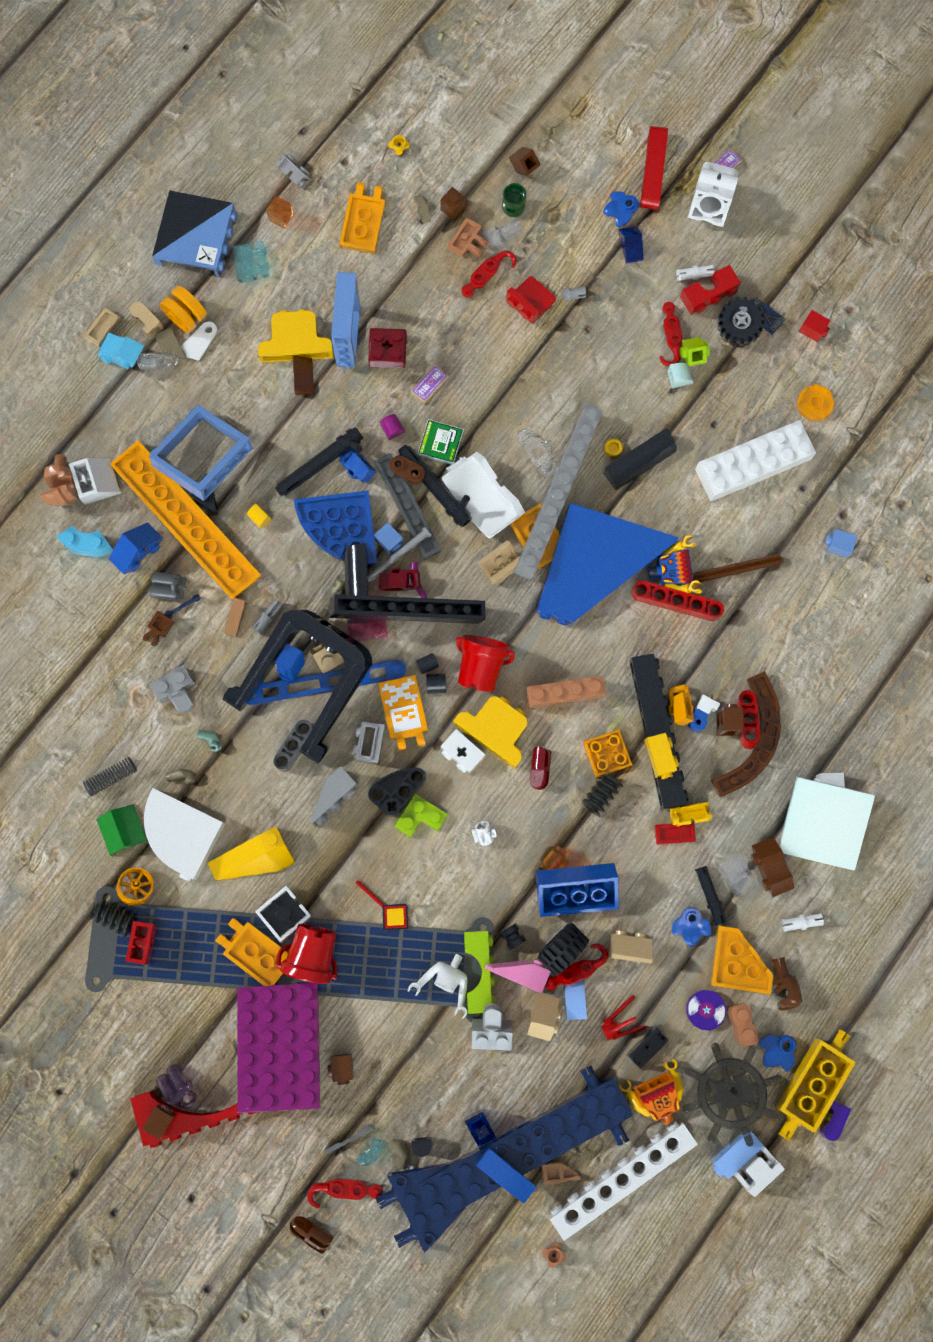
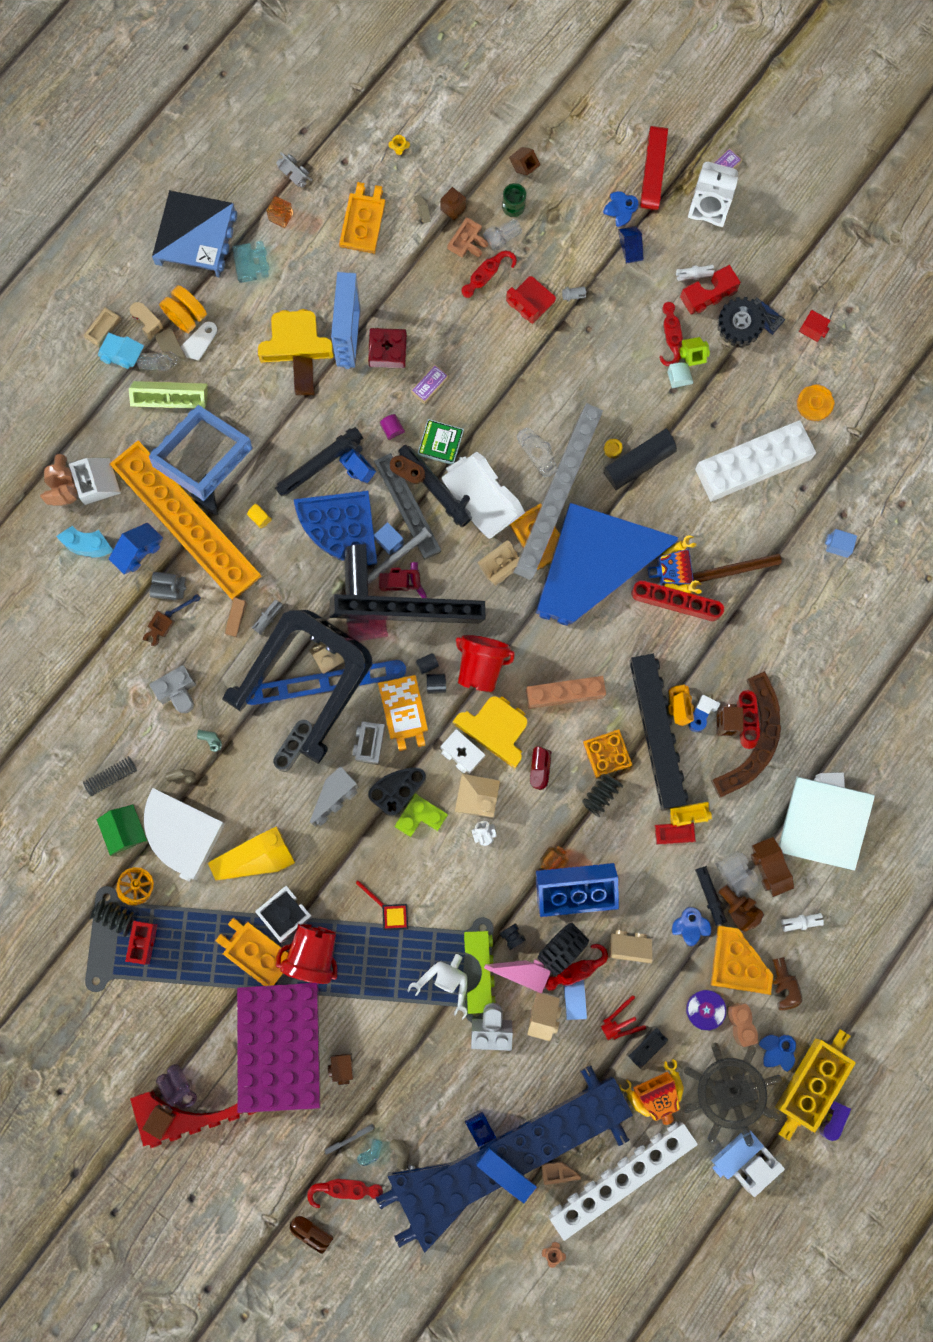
blue brick [275,644,305,682] -> none
black brick [411,1136,432,1157] -> none
yellow brick [644,733,679,780] -> none
none -> yellowish green brick [129,381,208,409]
none -> tan slope [455,774,500,819]
none -> reddish brown piece [718,884,764,932]

